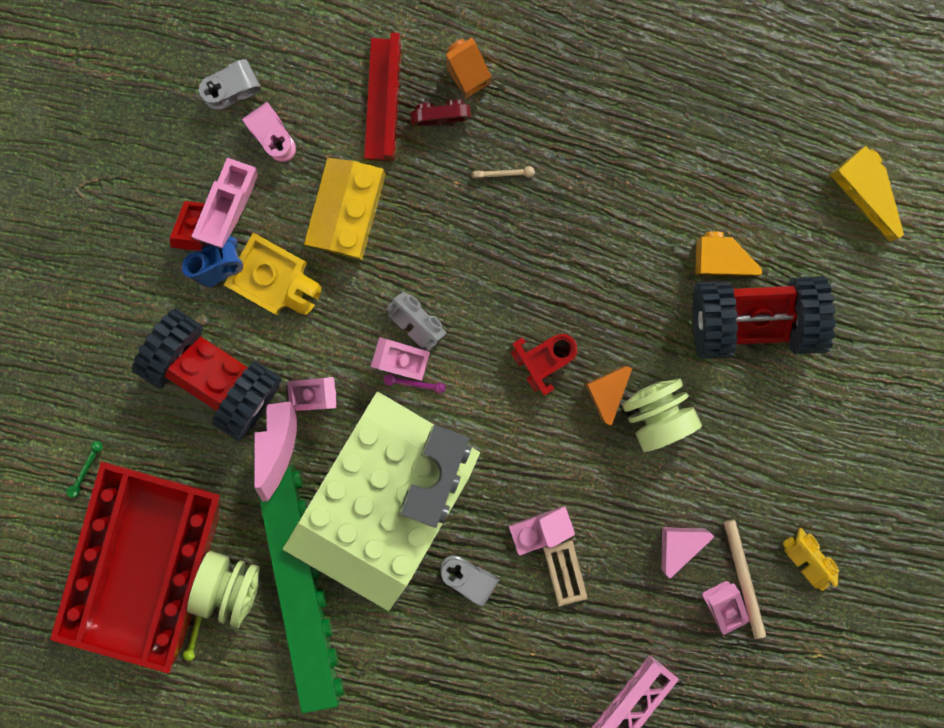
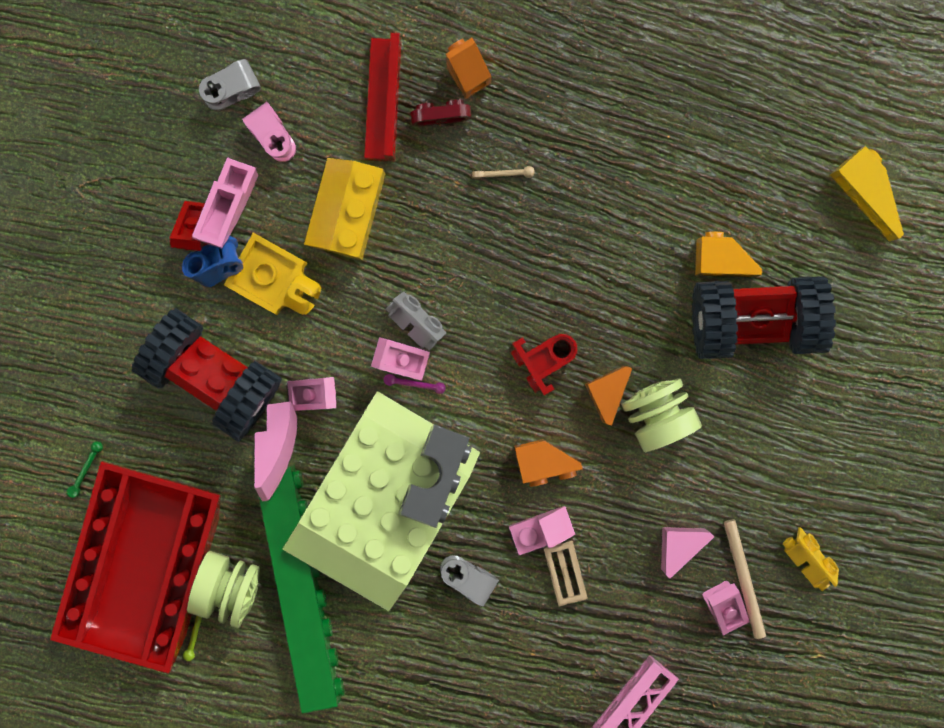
none -> orange slope [514,439,583,487]

